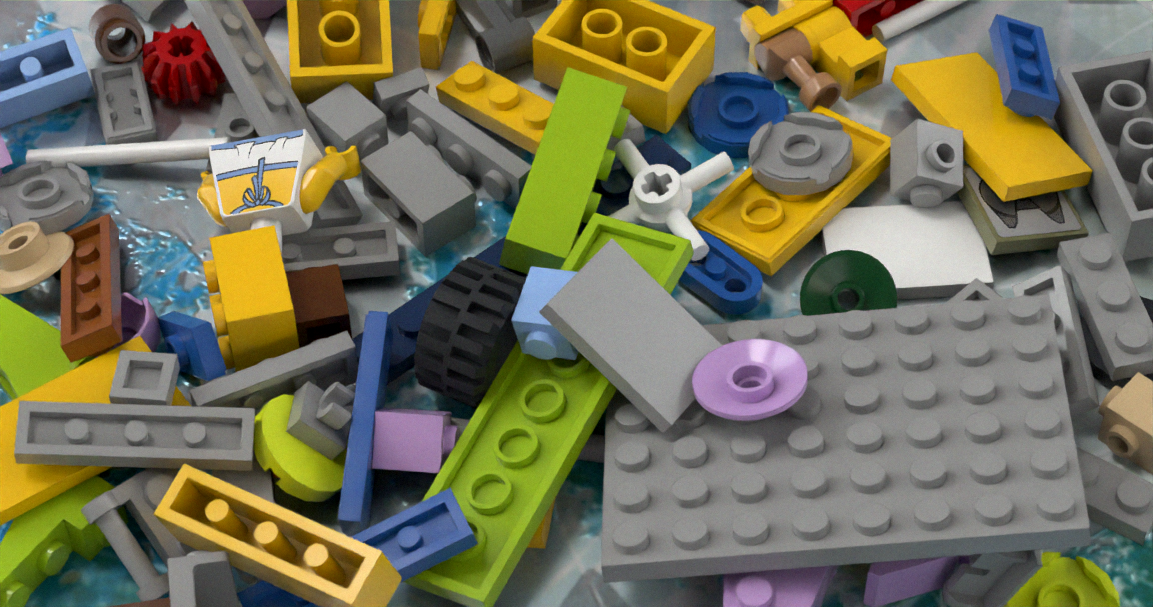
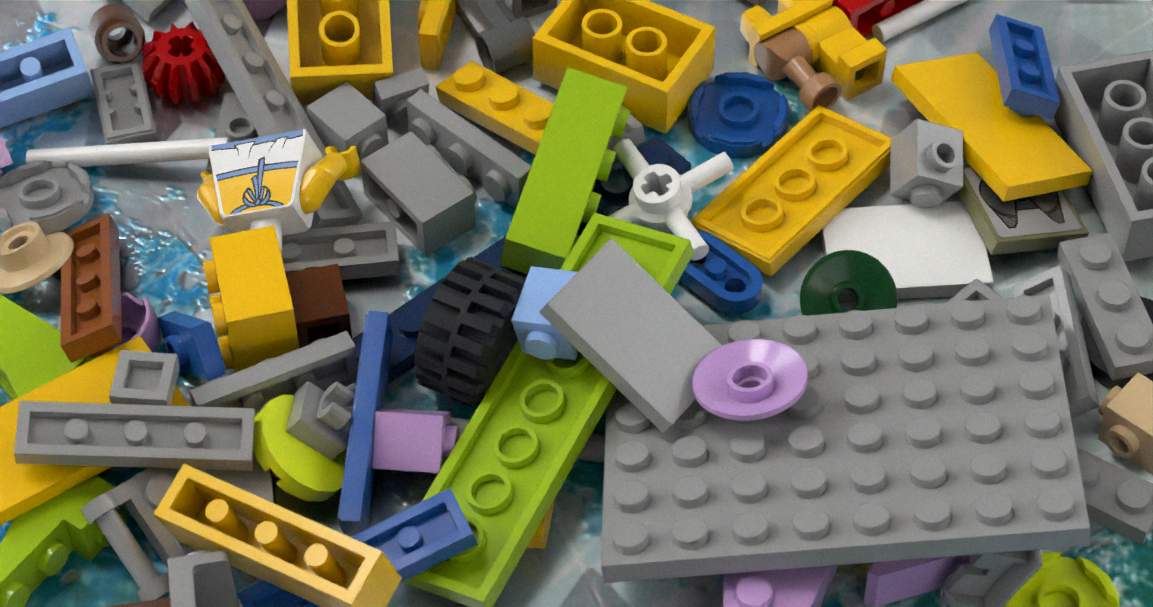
light grey tile [748,112,853,195] -> none

